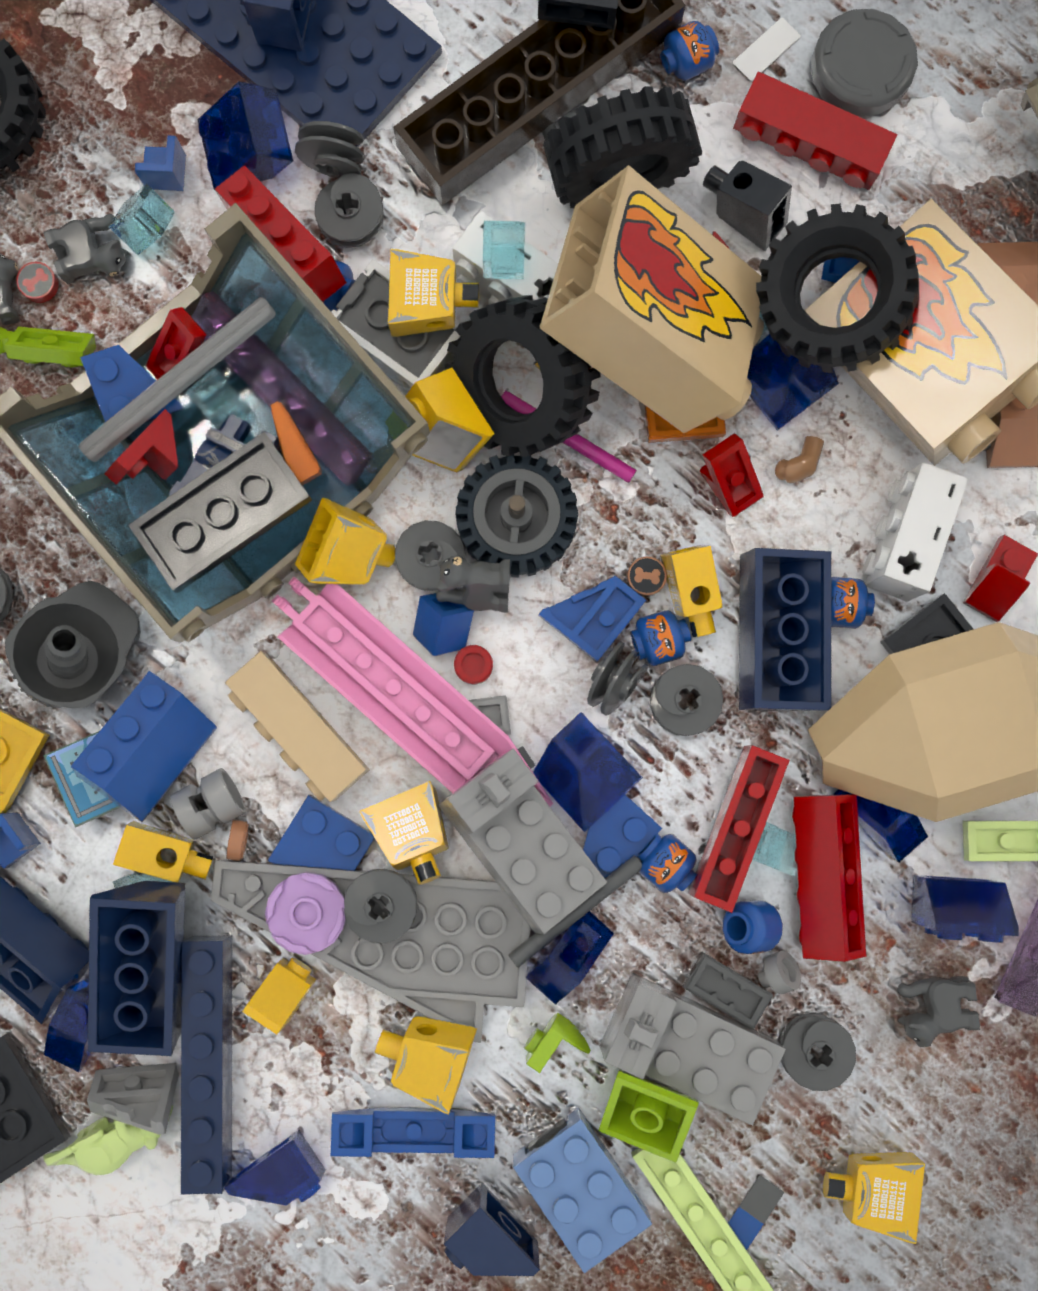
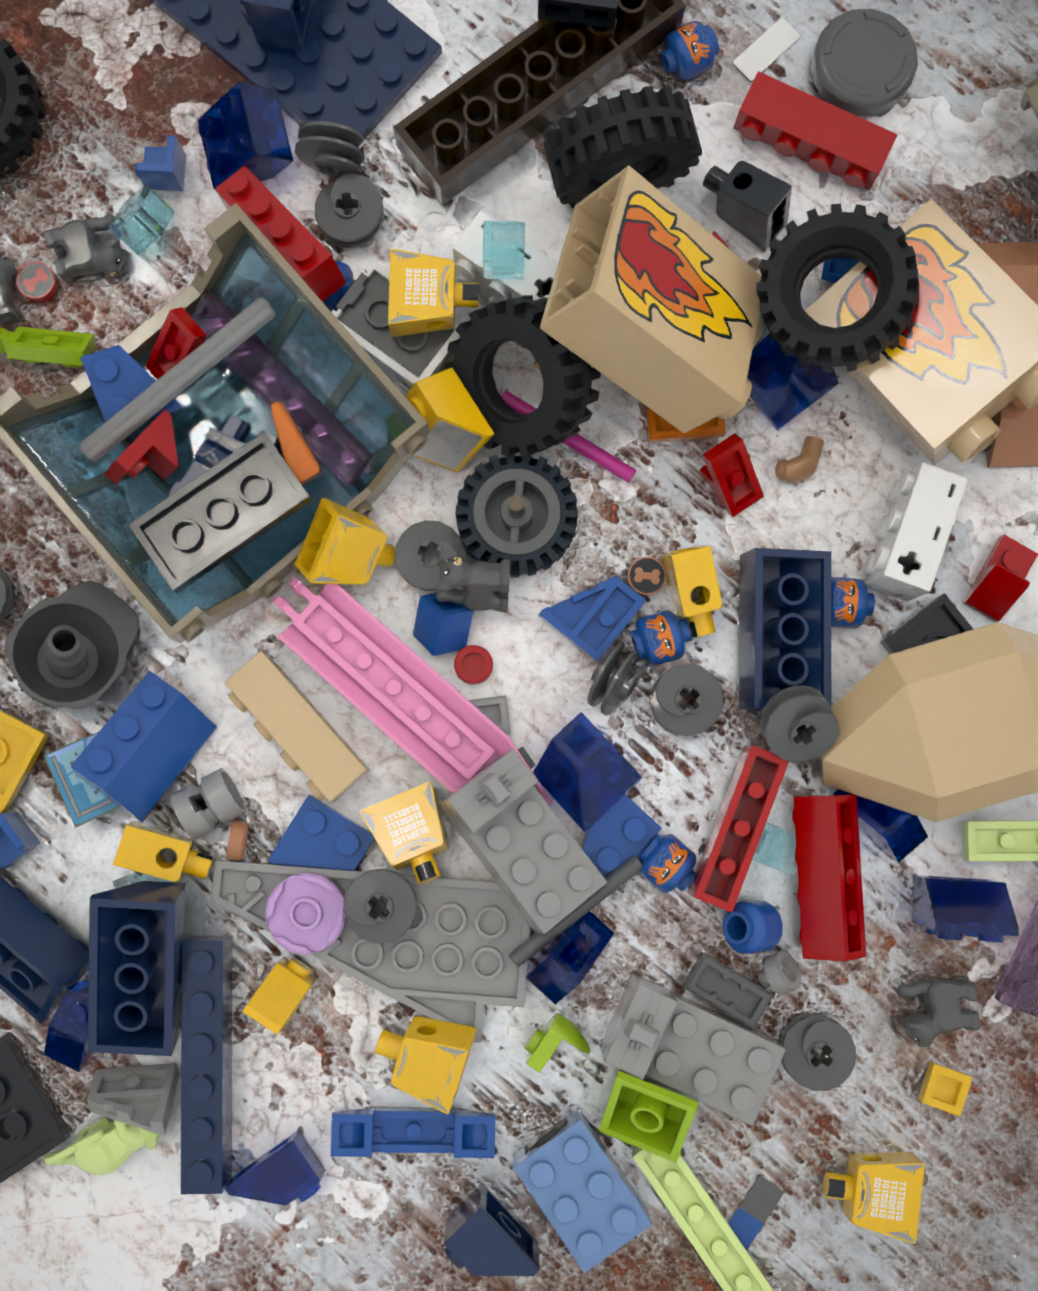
none -> dark grey piece [760,685,839,762]
none -> yellow plate [917,1061,973,1117]

